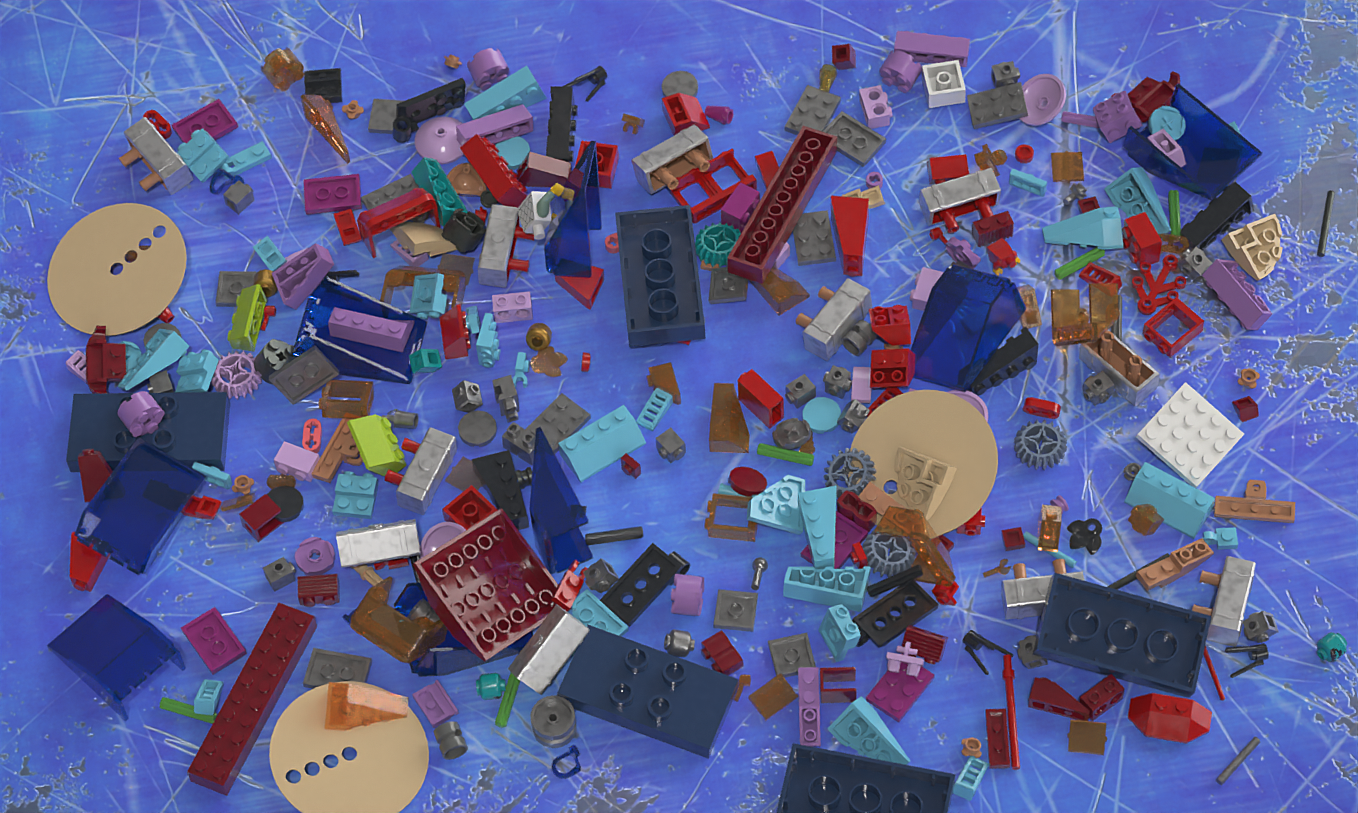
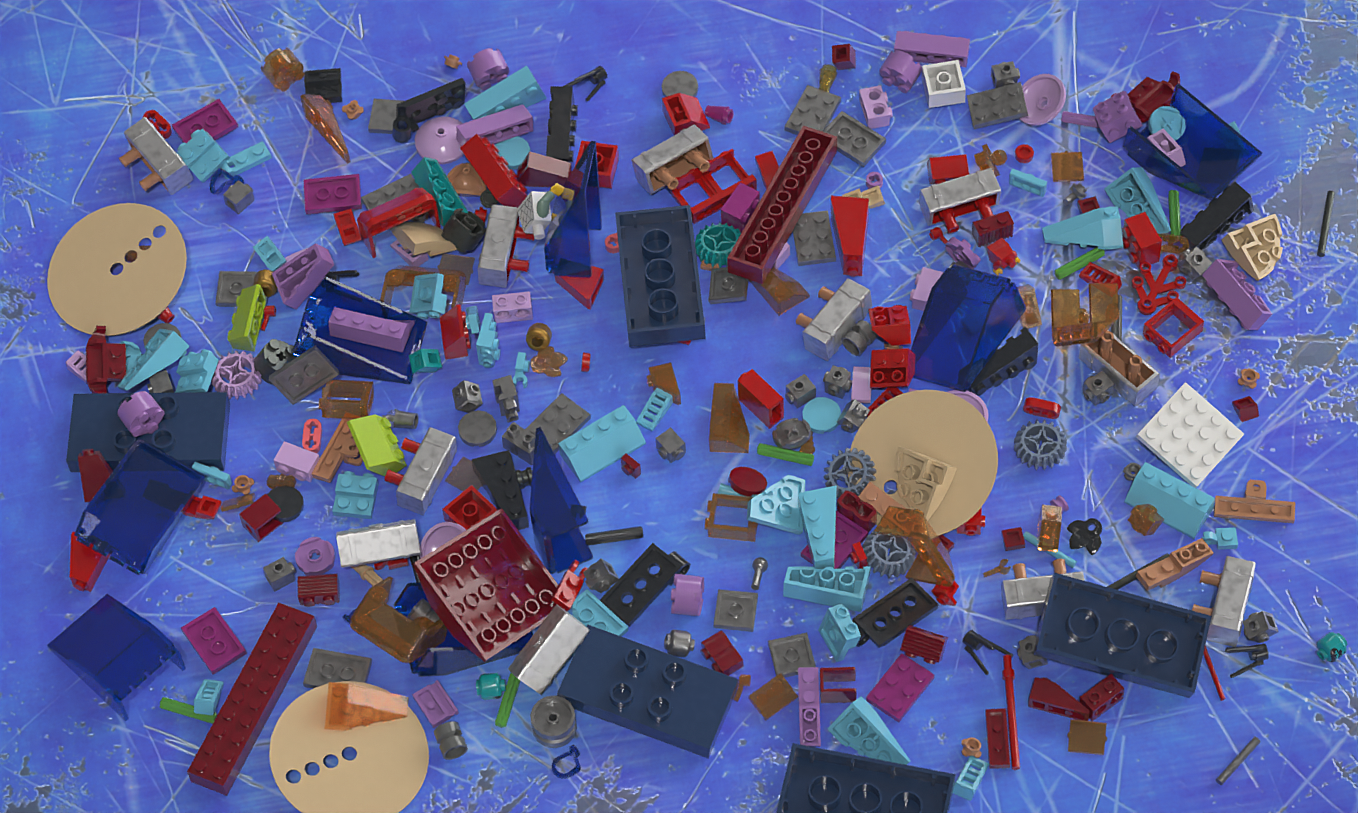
clear orange tile [622,113,645,134] -> none
black axle [867,565,923,597] -> none
lavender hips [886,642,924,677] -> none
red wedge [1128,693,1212,744] -> none

